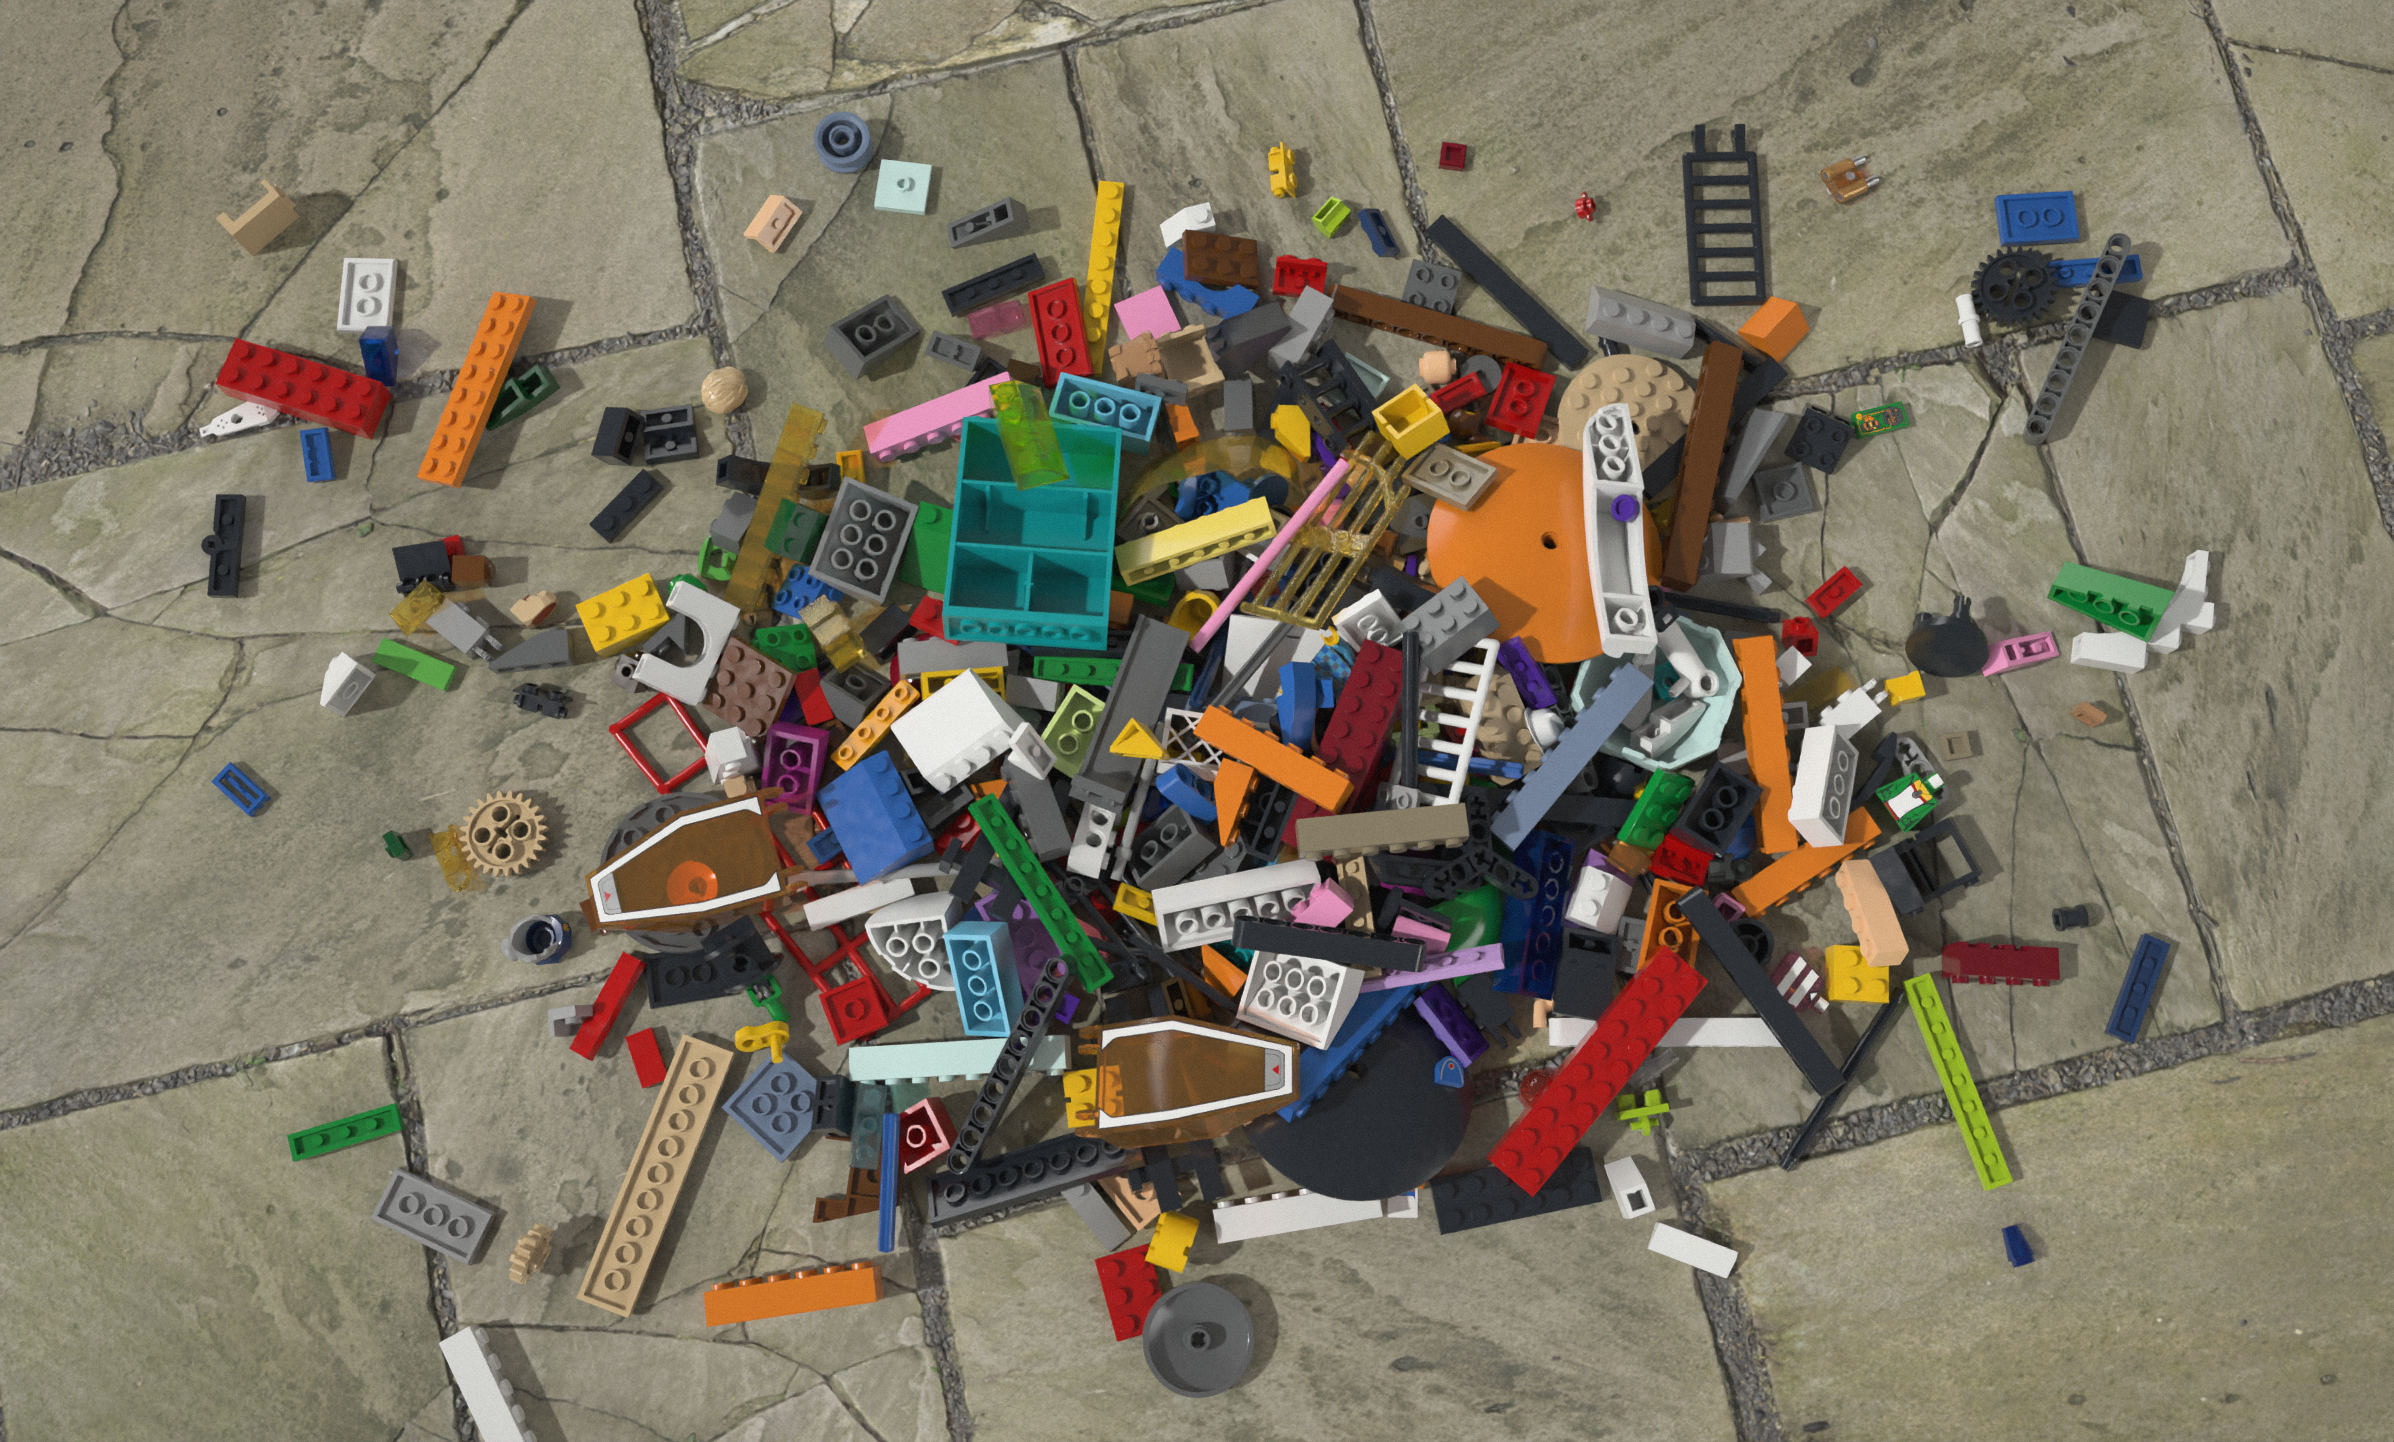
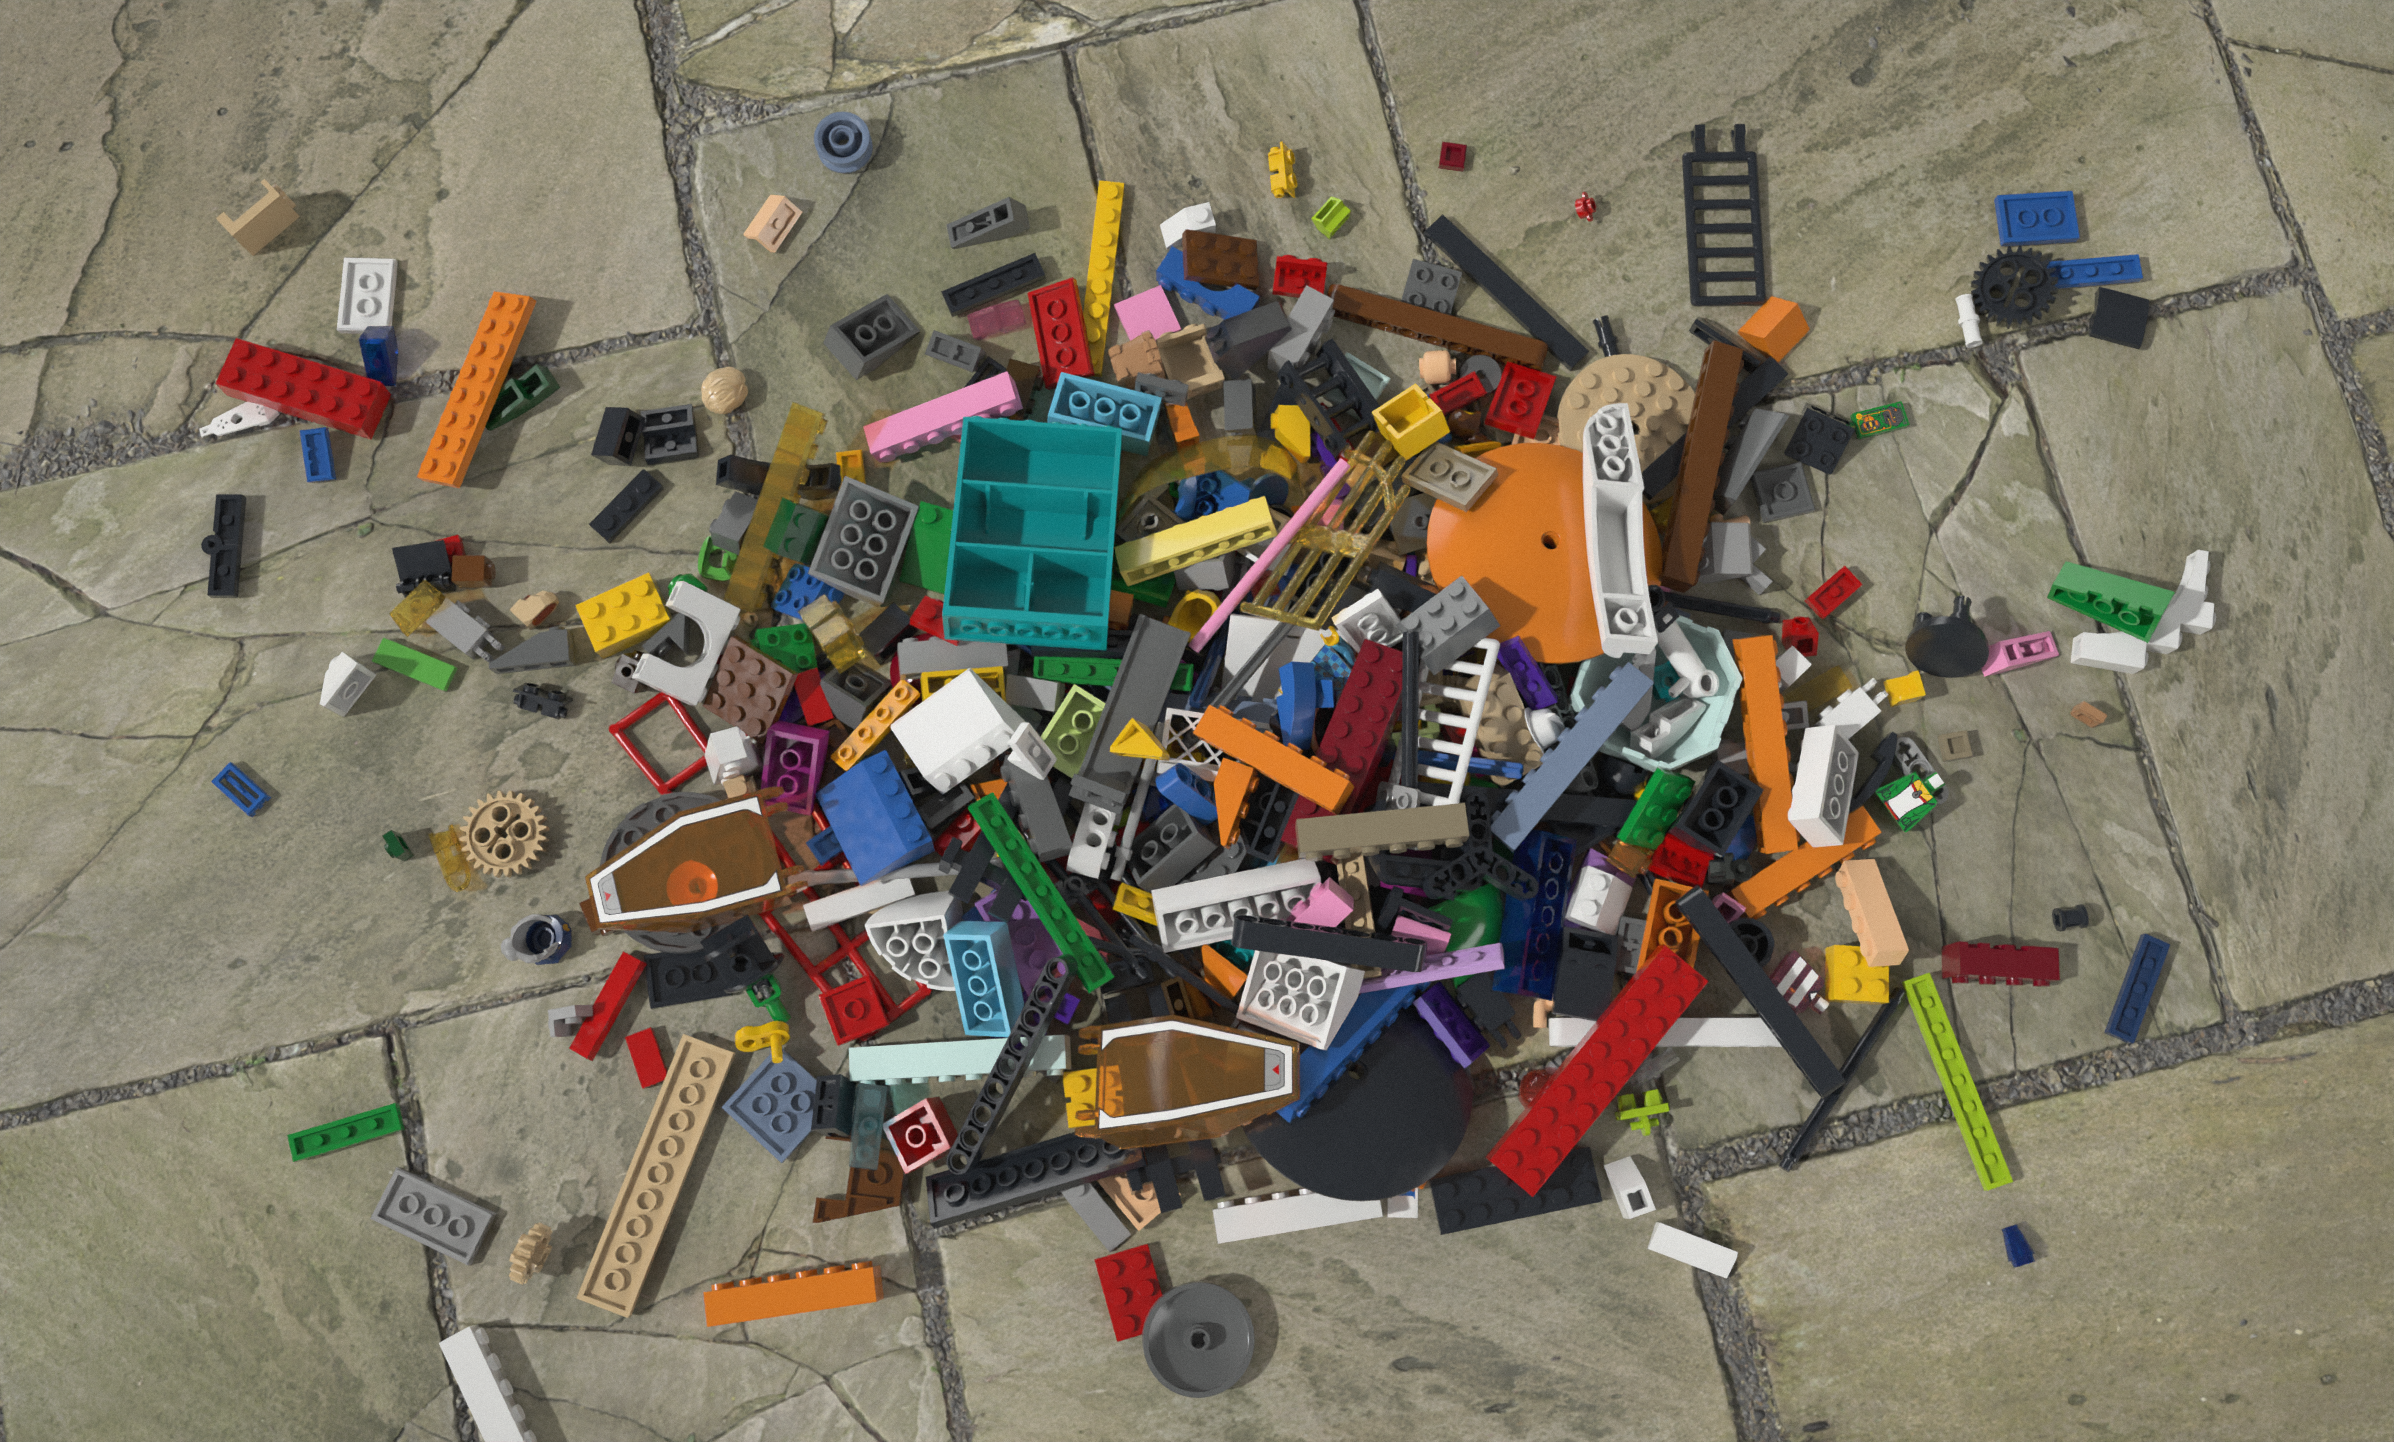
light aqua plate [874,159,932,215] -> none
blue axle [878,1113,900,1253] -> none
clear neon green slope [988,379,1070,491] -> none
yellow brick [1145,1211,1200,1273] -> none
dark blue plate [1357,208,1400,257] -> none
reddish brown tile [1365,524,1400,560] -> none
blue tile [1435,1056,1464,1088] -> none
light grey slope [1585,285,1696,359] -> none
dark purple tile [1611,494,1640,523] -> none
clear orange piece [1821,155,1879,204] -> none
black window [1868,816,1983,918] -> none
dark grey beam [2023,233,2131,446] -> none

